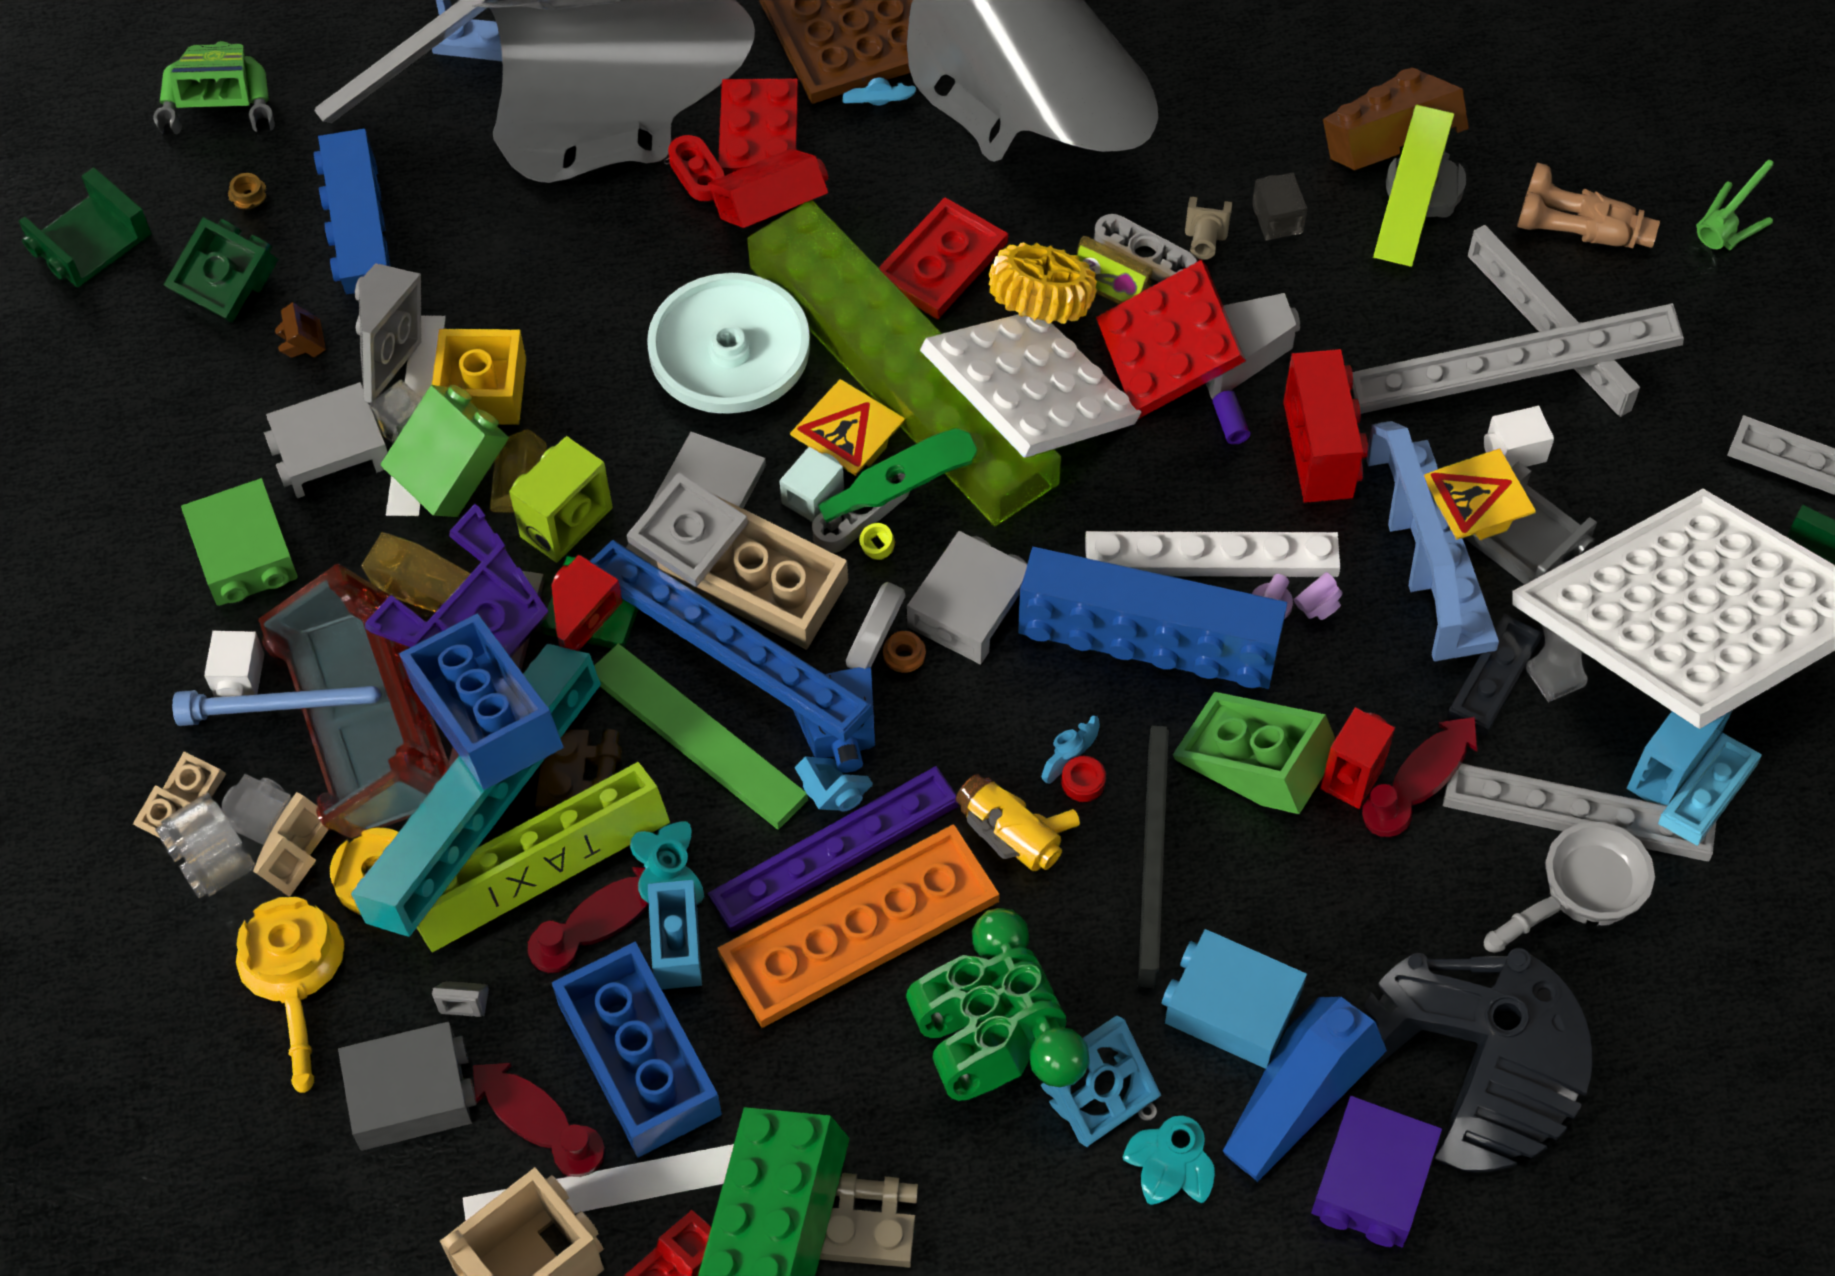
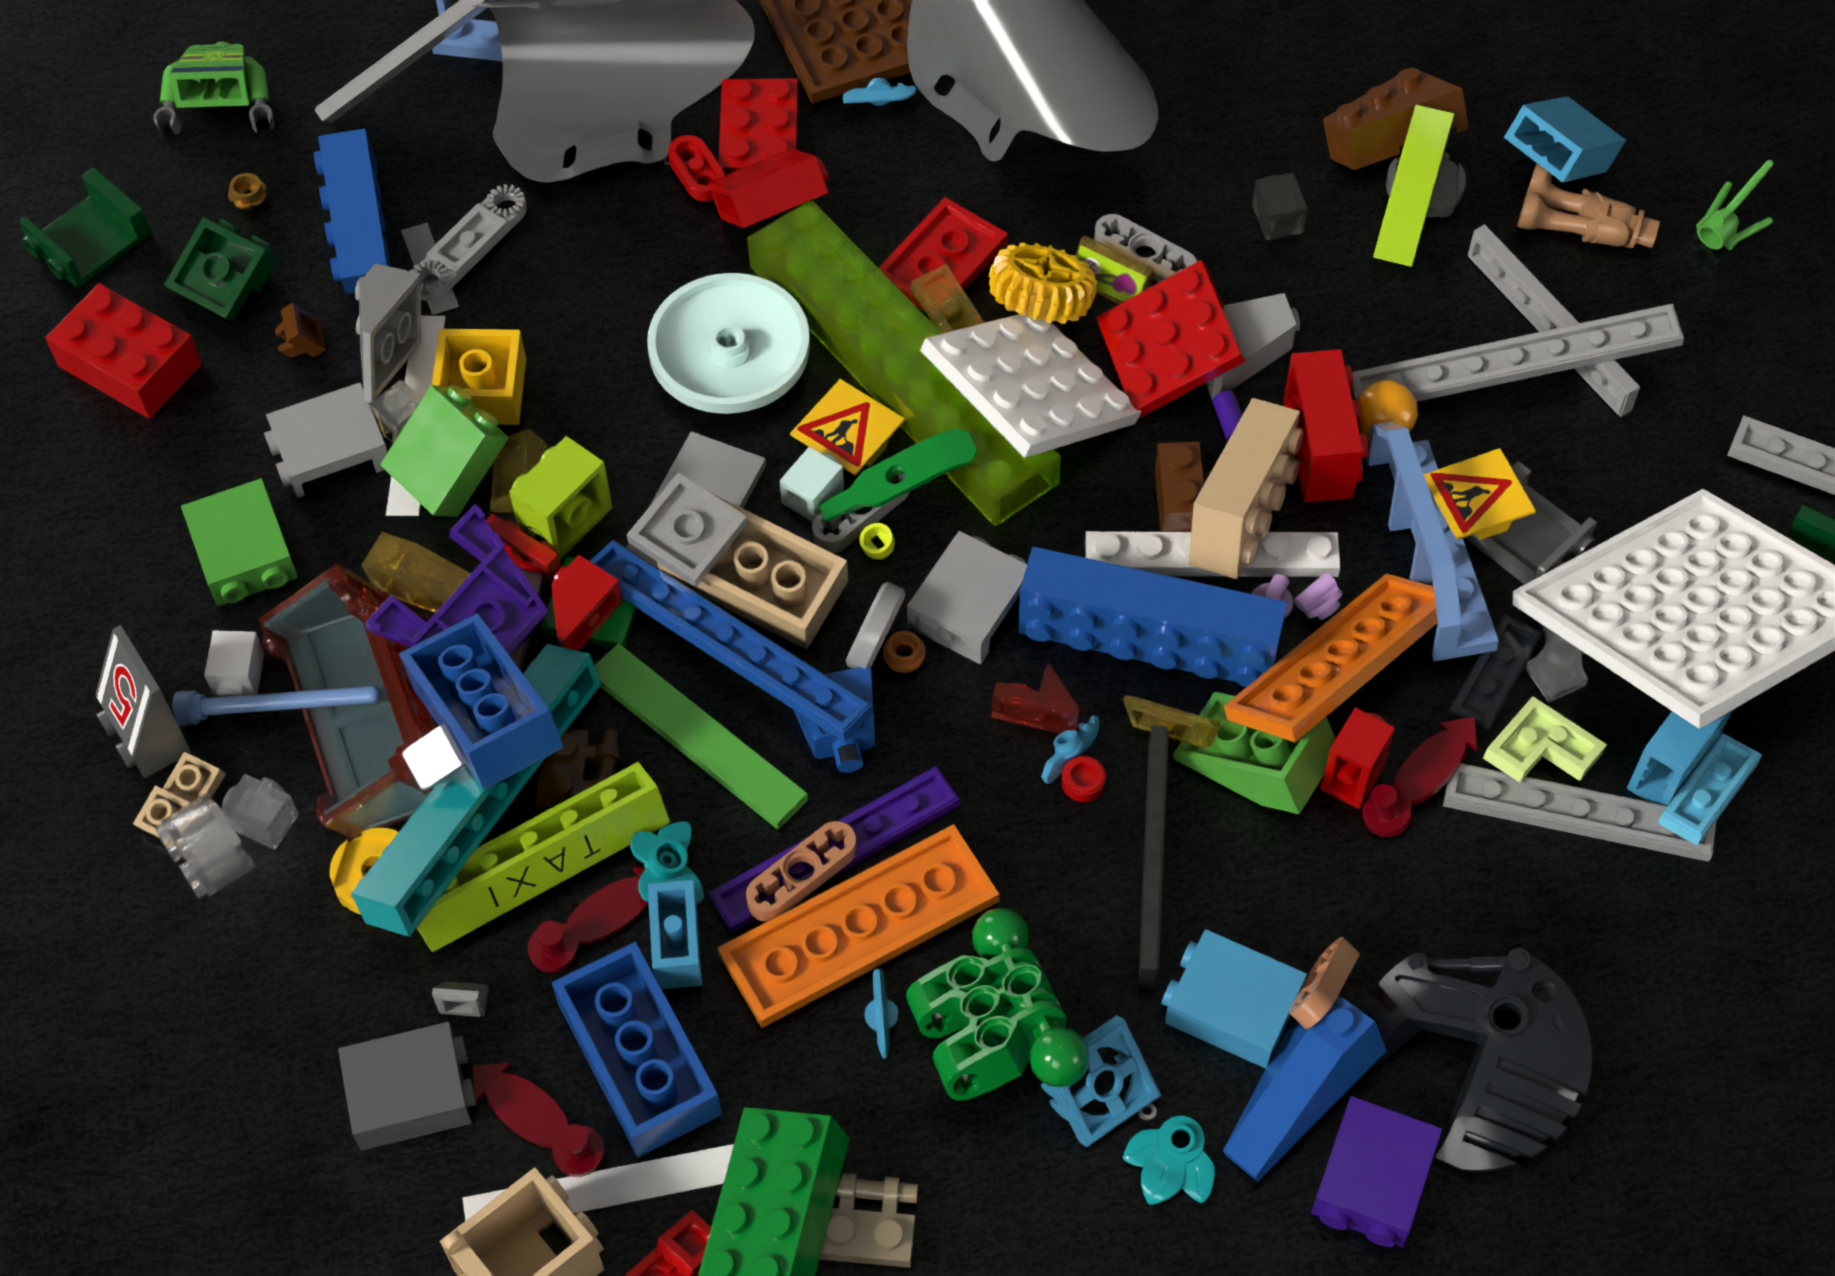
yellow piece [236,897,345,1093] -> none
tan slope [253,792,336,897] -> none
dark azure bracket [795,757,873,811] -> none
yellow piece [956,774,1080,871] -> none
dark tan piece [1185,196,1233,260] -> none
white brick [1484,406,1554,468] -> none
light grey piece [1484,822,1655,953] -> none
none -> red brick [45,283,202,419]
none -> dark grey slope [95,625,191,779]
none -> light grey sticker [401,223,459,315]
none -> slope [402,724,467,790]
none -> light grey plate [410,185,527,301]
none -> red plate [486,514,561,587]
none -> nougat beam [746,821,856,922]
none -> dark azure piece [865,969,898,1059]
none -> clear yellow slope [910,264,984,337]
none -> clear red slope [992,664,1080,734]
none -> clear yellow slope [1123,695,1221,748]
none -> reddish brown brick [1155,442,1204,532]
none -> tan brick [1188,398,1304,579]
none -> orange plate [1224,574,1438,742]
none -> nougat beam [1288,937,1360,1029]
none -> light orange hair [1357,380,1418,443]
none -> yellowish green plate [1483,696,1607,783]
none -> dark azure brick [1504,96,1626,182]

